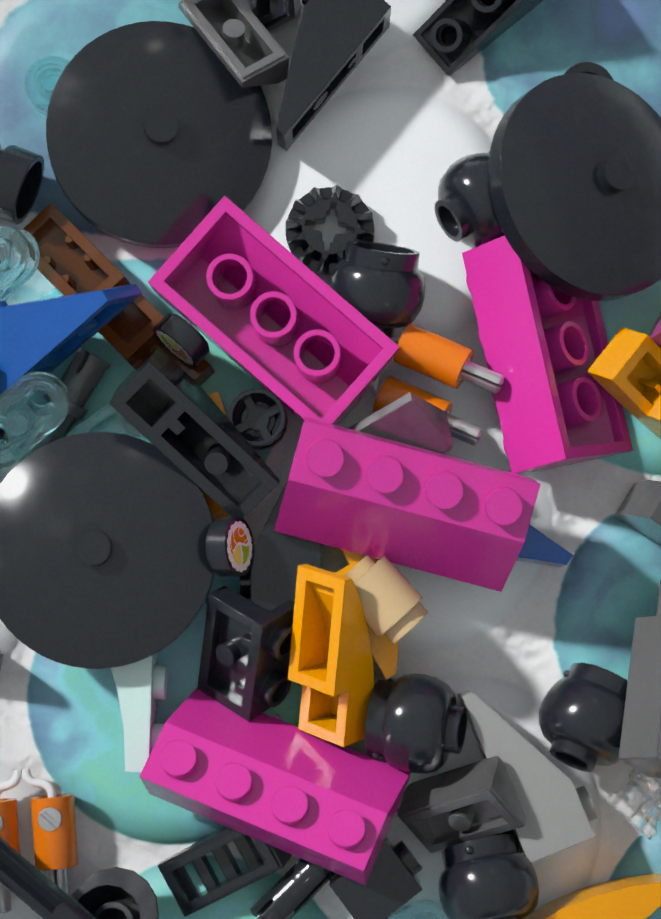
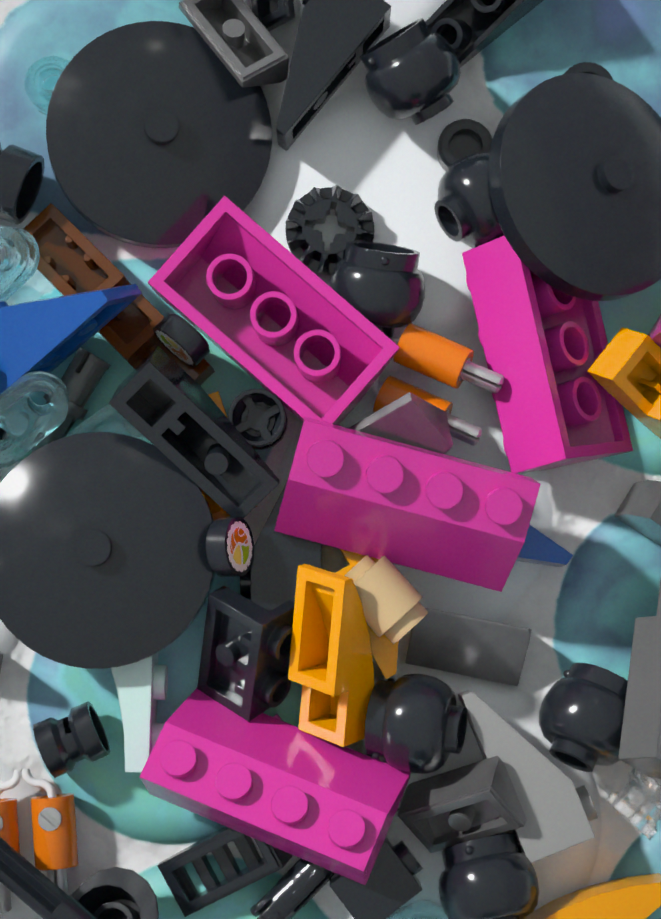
none -> black wheel [33,701,110,778]
none -> black piece [360,18,461,125]
none -> flat silver slope [405,608,532,686]
none -> black tile [437,119,493,171]

